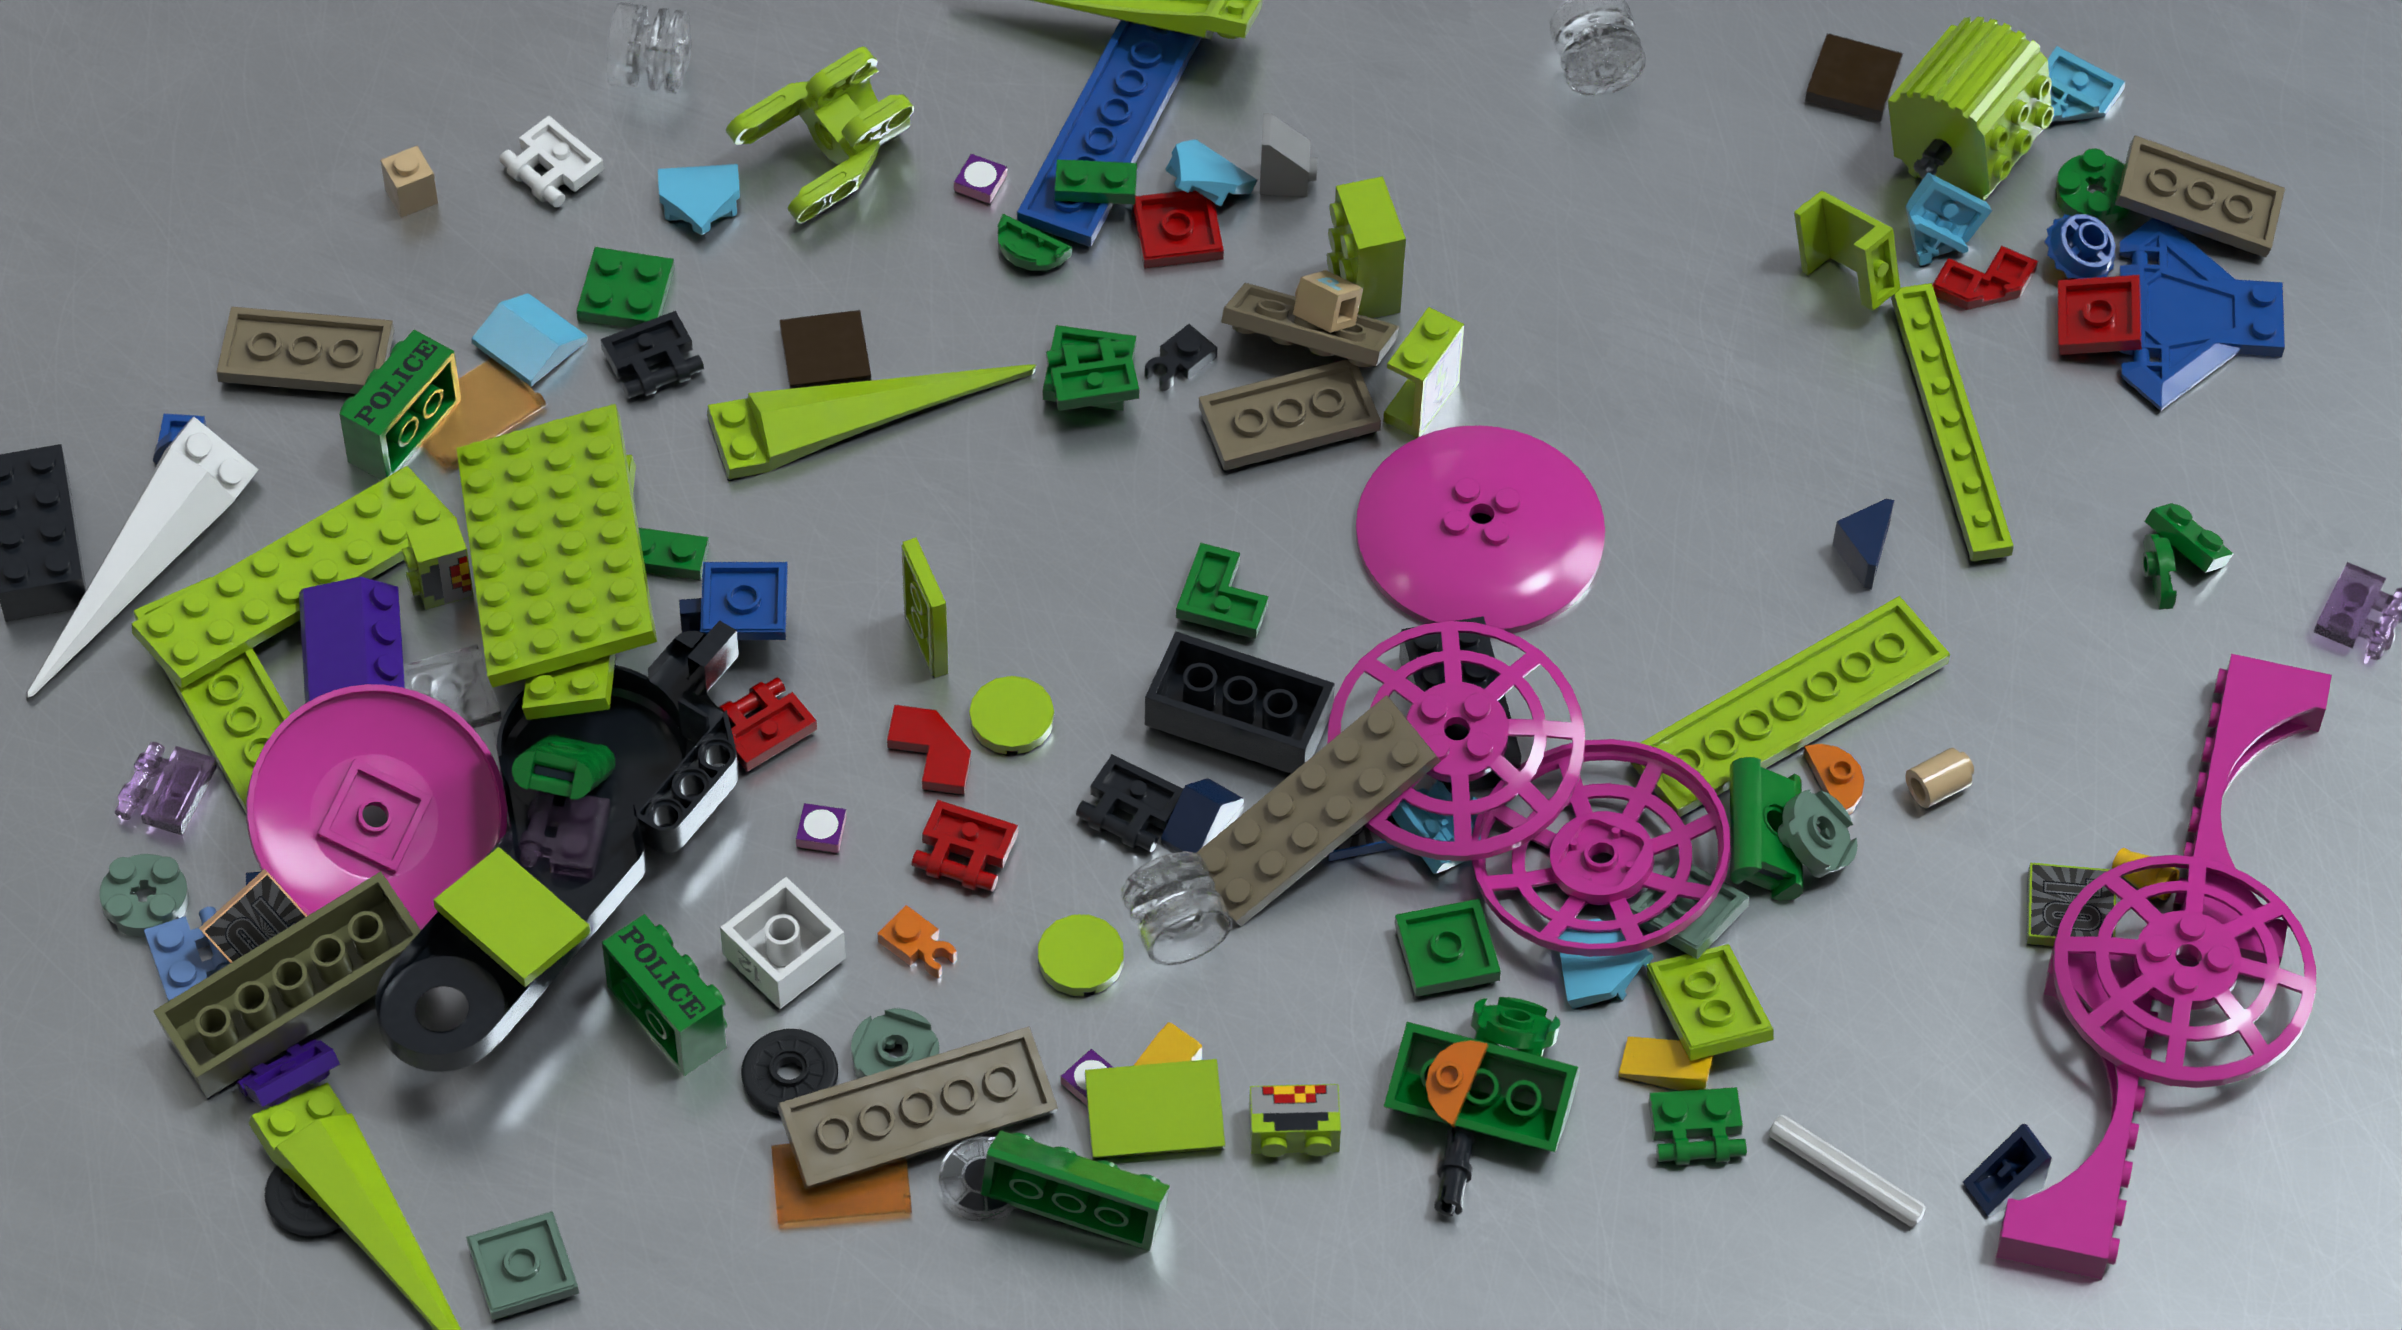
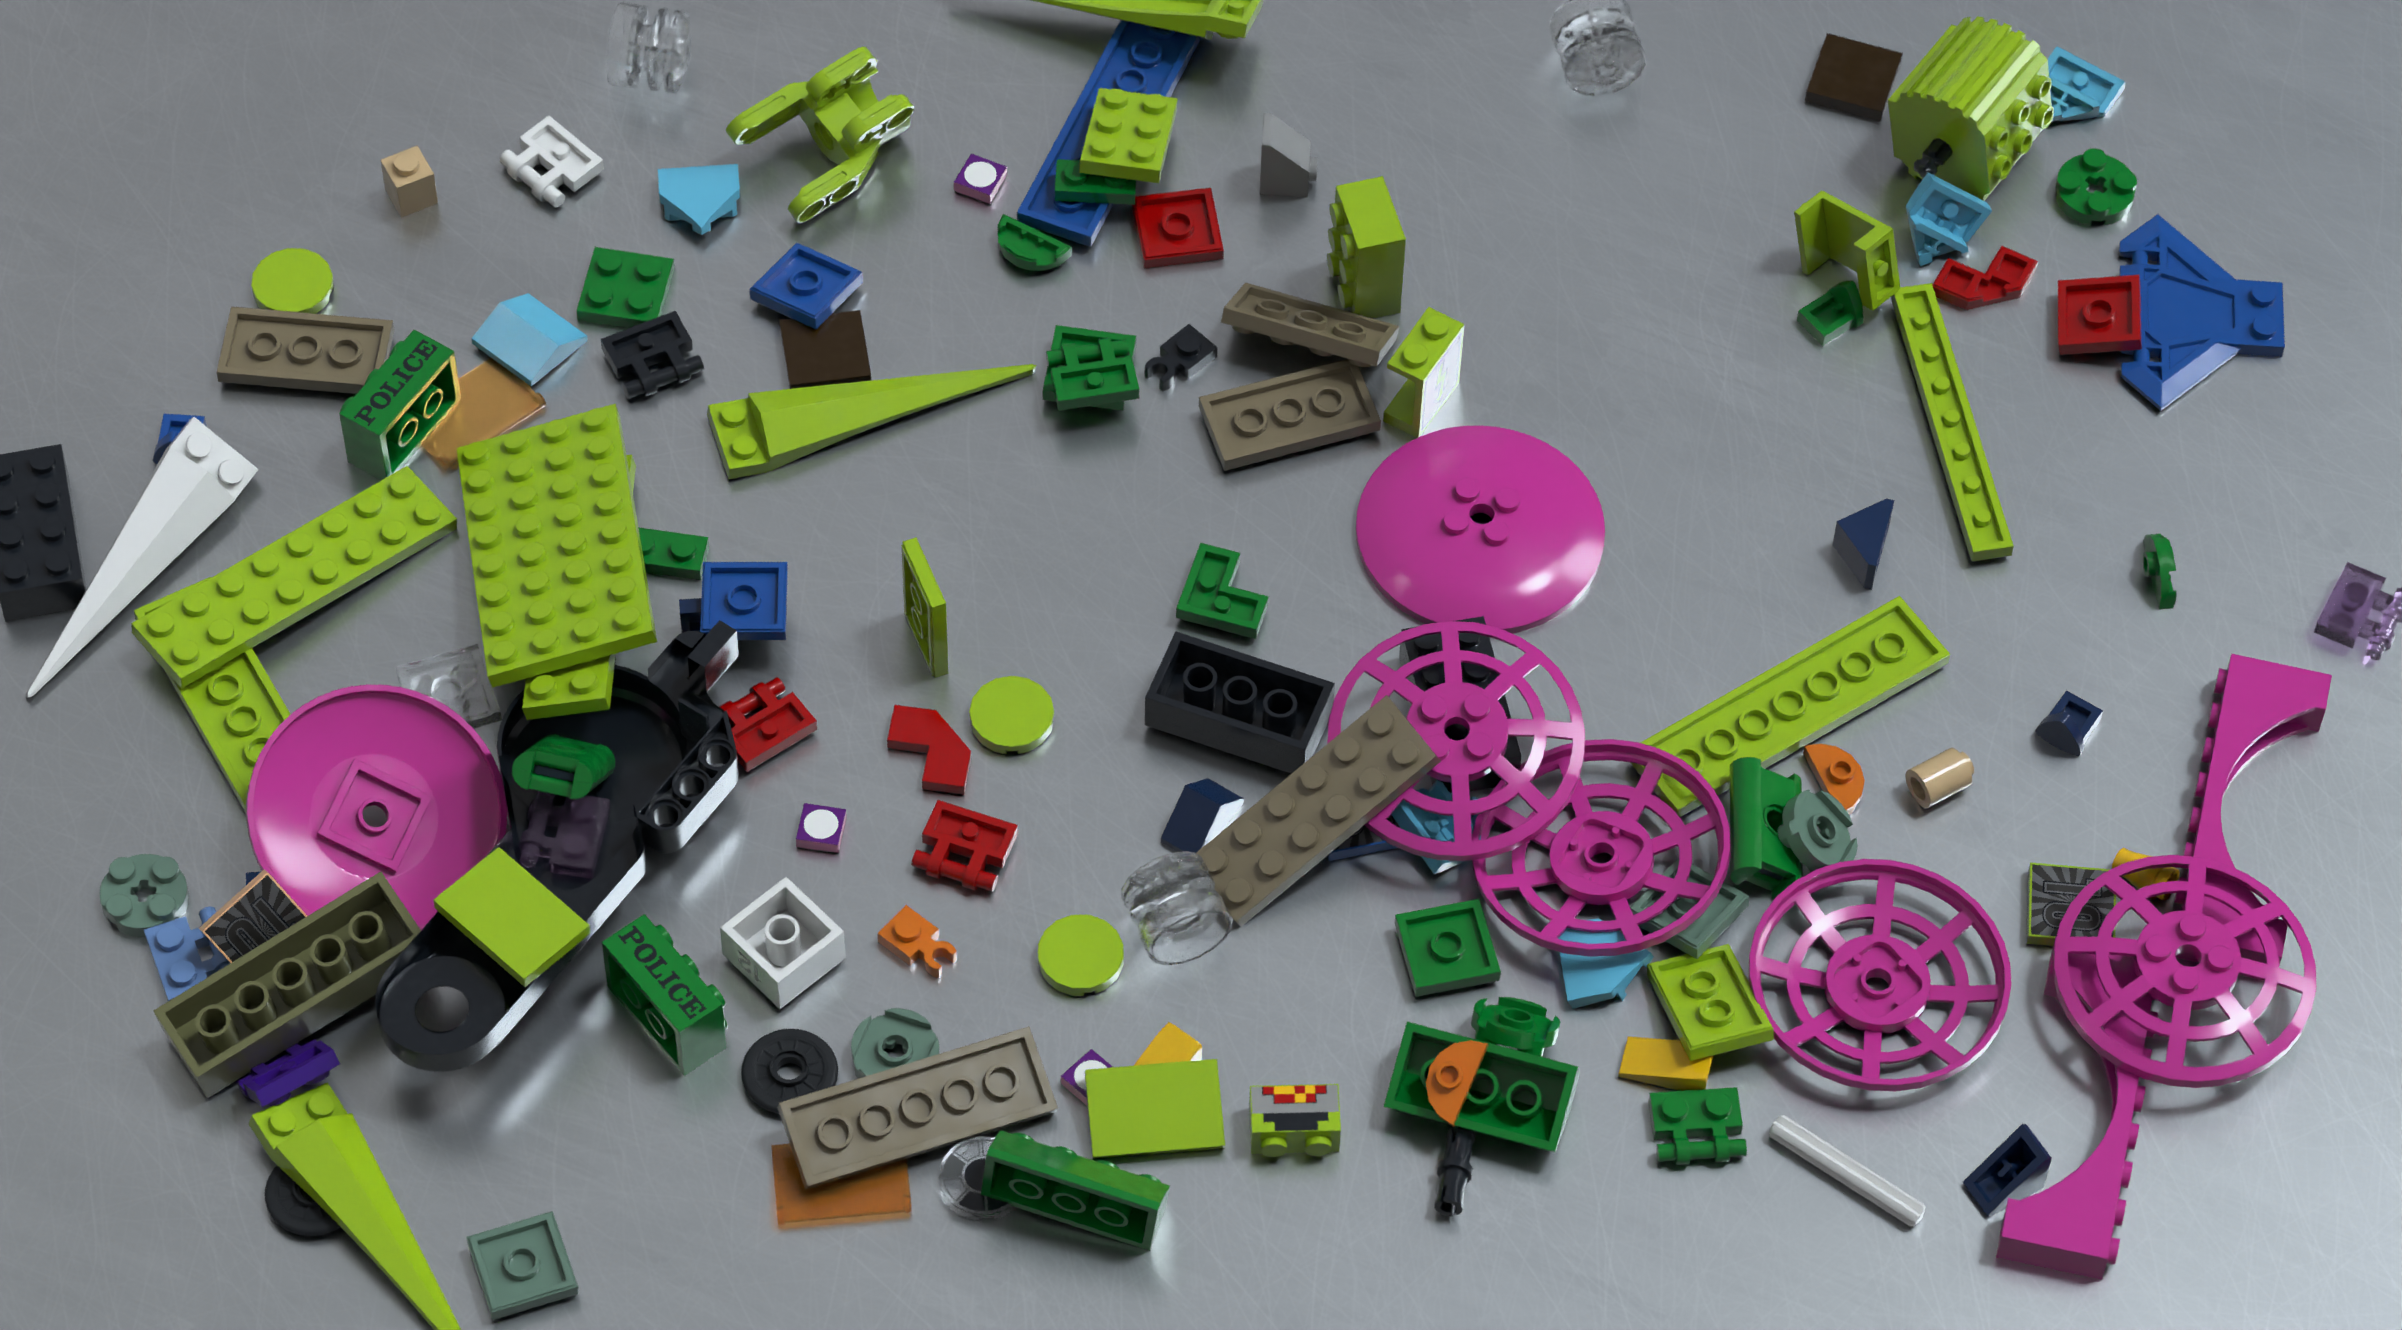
clear purple plate [115,742,217,835] -> none
dark purple slope [299,577,405,704] -> none
lime brick [402,516,474,610] -> none
black plate [1076,754,1183,852] -> none
medium azure slope [1165,140,1258,206] -> none
tan brick [1293,270,1363,333] -> none
blue piece [2044,214,2116,279] -> none
dark tan plate [2115,135,2285,258] -> none
green plate [2144,503,2234,573] -> none
none -> lime tile [251,248,334,314]
none -> blue tile [749,243,863,329]
none -> lime plate [1079,88,1178,183]
none -> dark pink dish [1748,859,2011,1091]
none -> green tile [1797,280,1863,346]
none -> dark blue tile [2035,690,2103,756]

